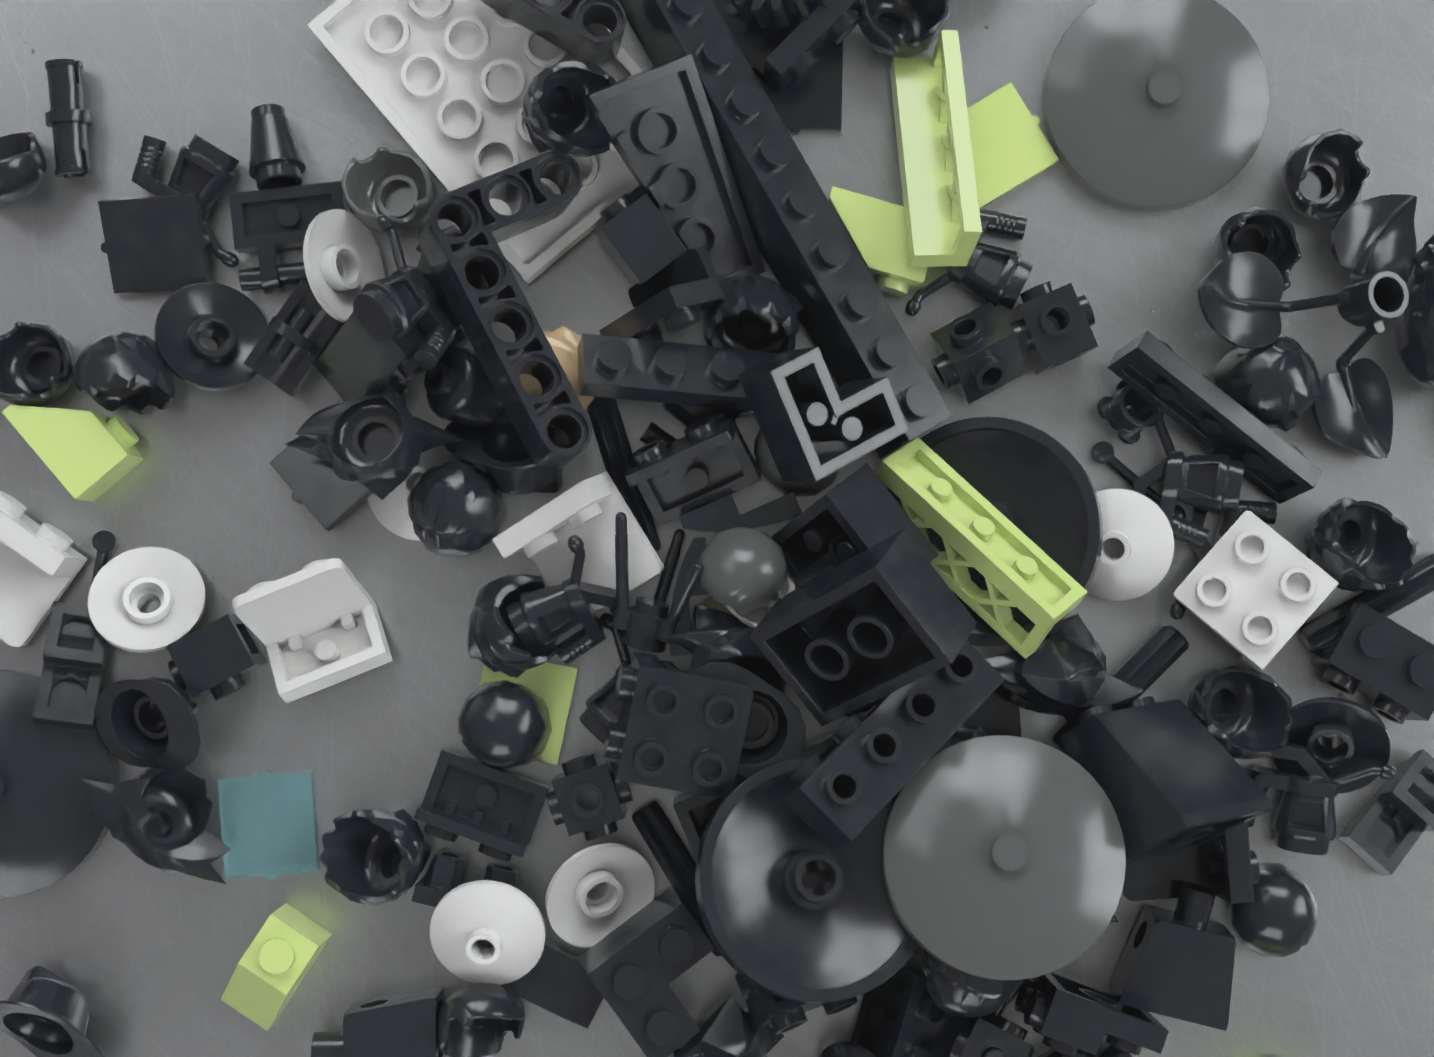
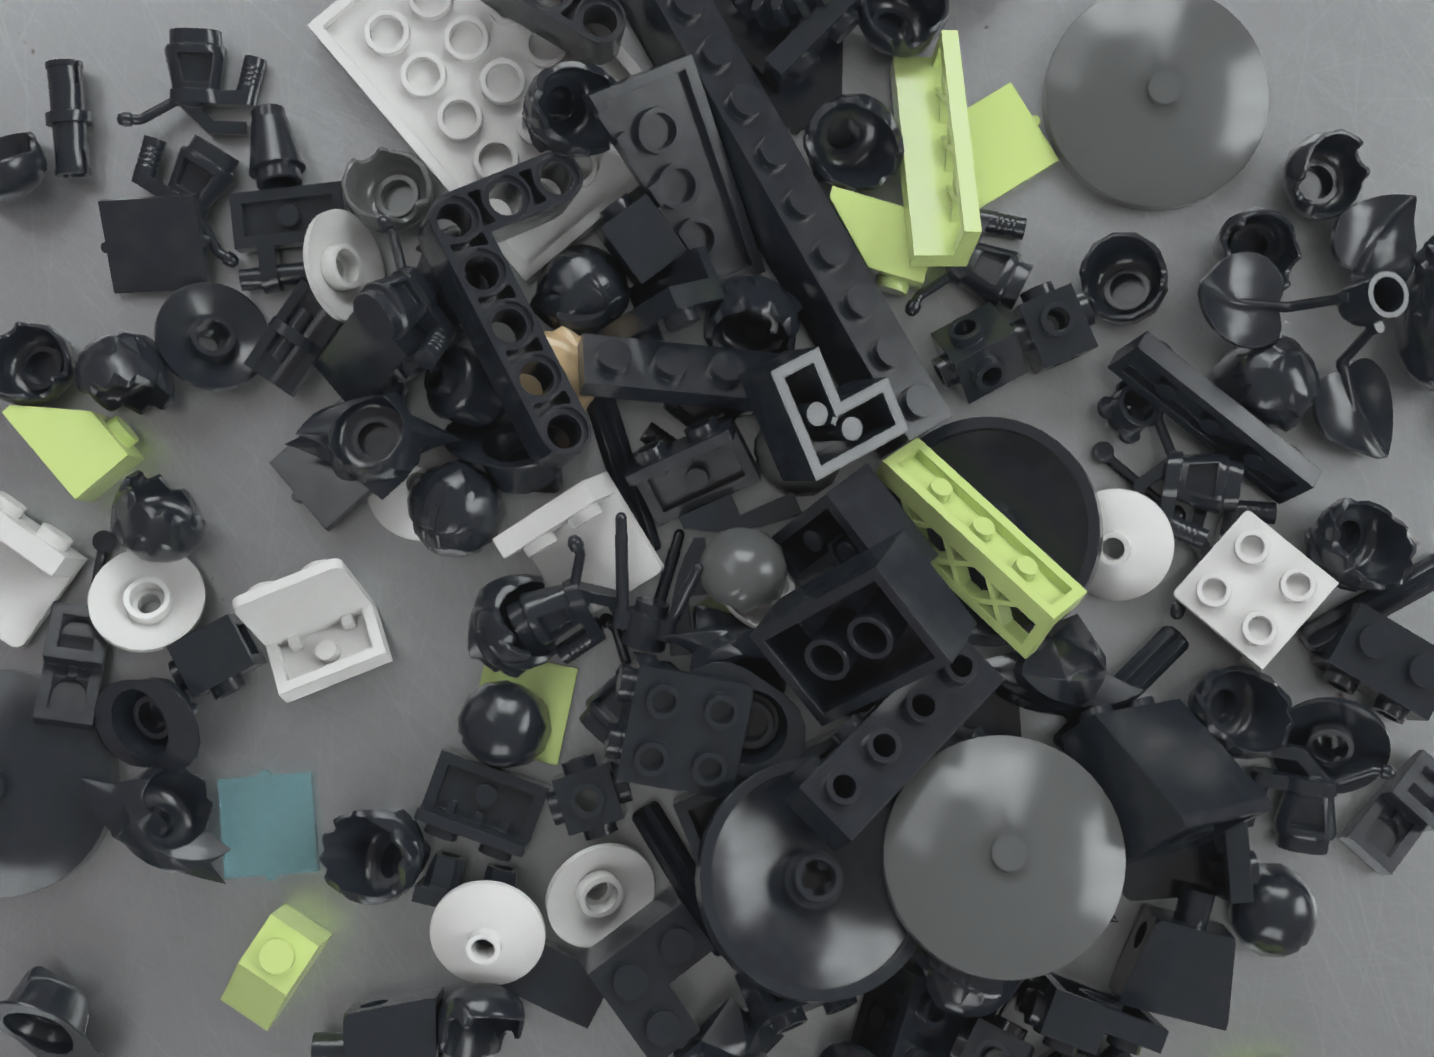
none -> black hair [110,470,207,563]
none -> black piece [117,27,267,136]
none -> black hair [529,244,630,336]
none -> black hair [803,93,904,193]
none -> black hair [1079,232,1168,325]

